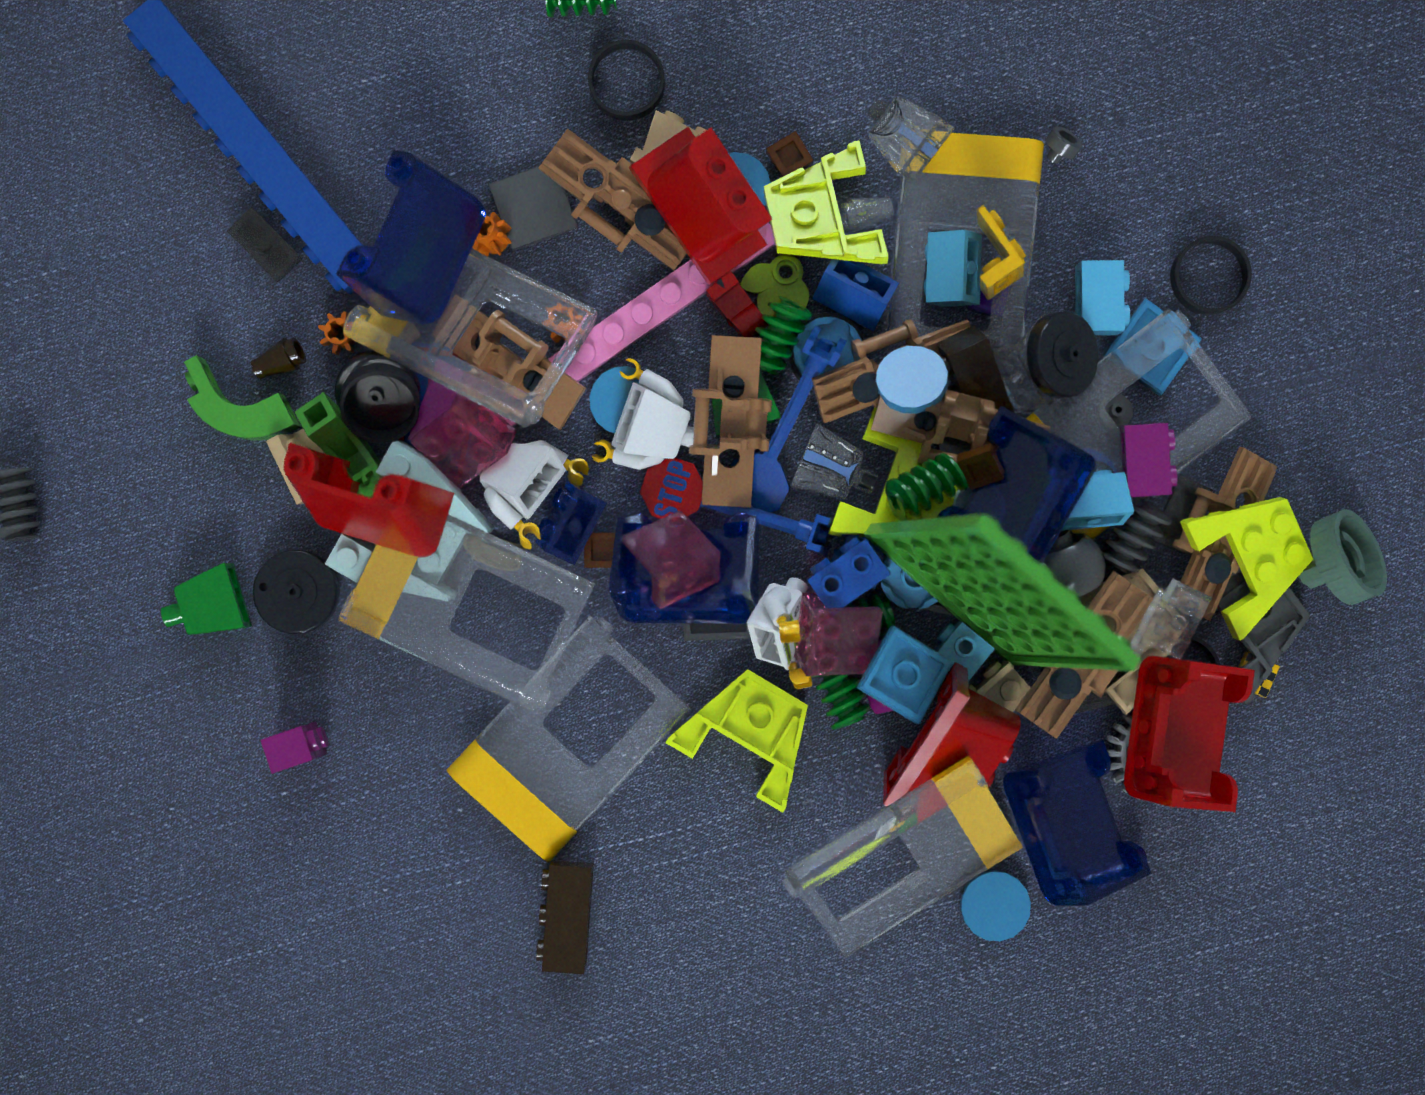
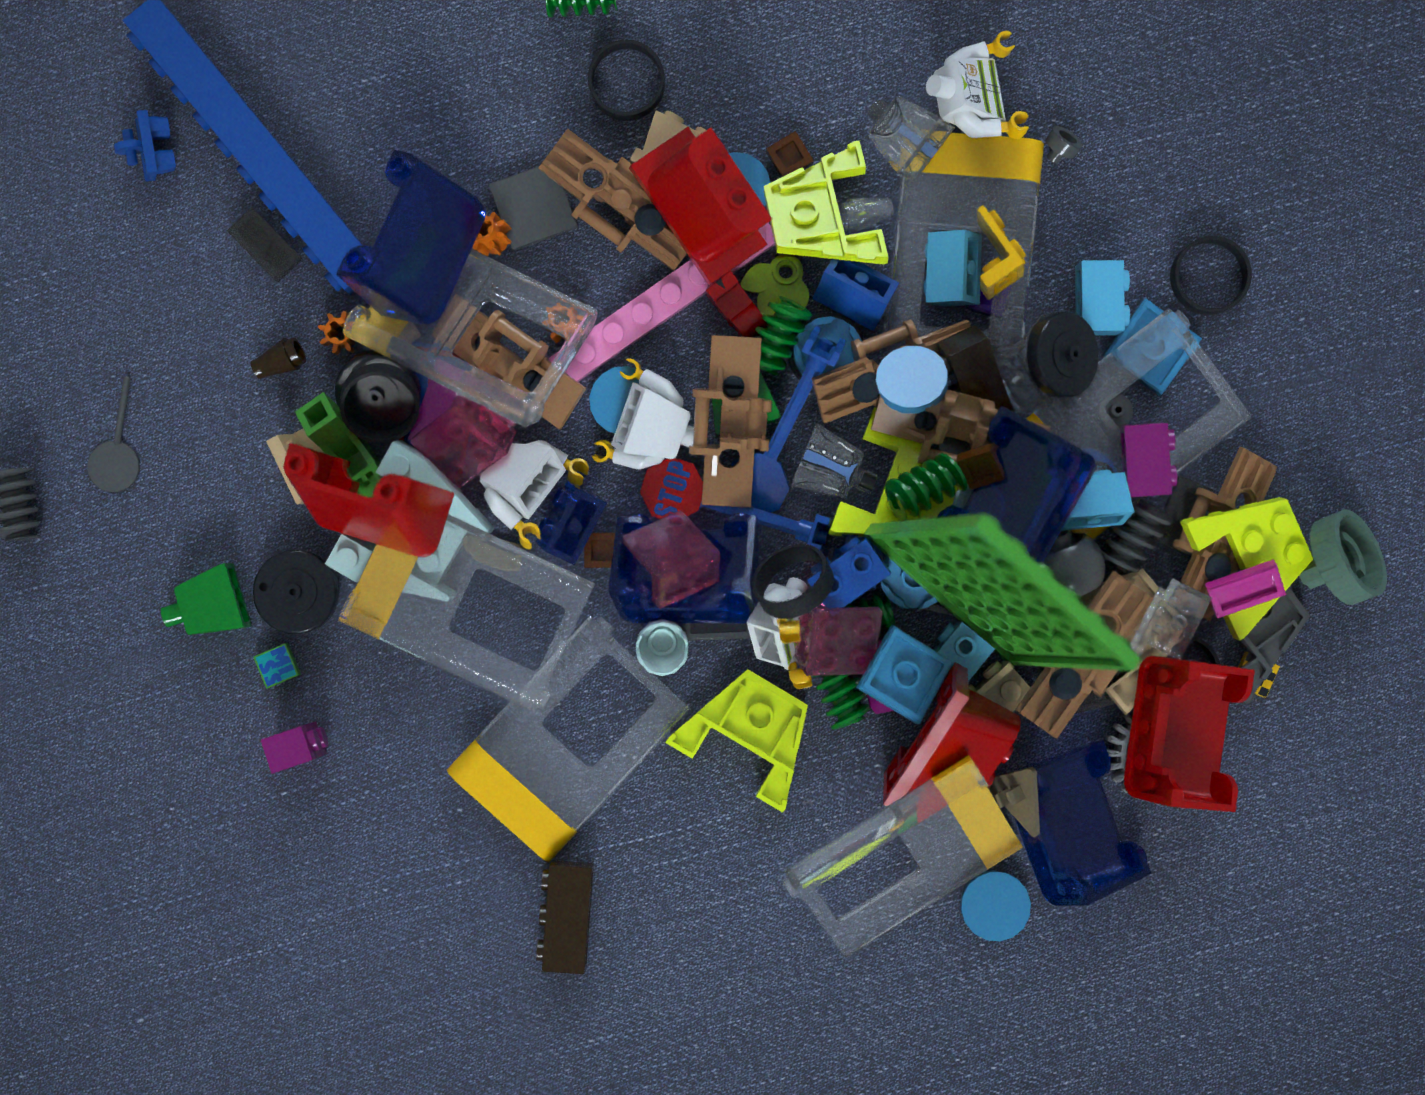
bright green arch [184,355,301,440] -> none
none -> dark grey piece [87,376,140,492]
none -> blue hips [114,110,176,182]
none -> tile [253,643,301,689]
none -> light aqua hair [636,619,688,676]
none -> black tyre [752,544,834,619]
none -> white torso [926,31,1029,140]
none -> dark tan piece [989,767,1040,837]
none -> dark pink tile [1205,560,1286,619]

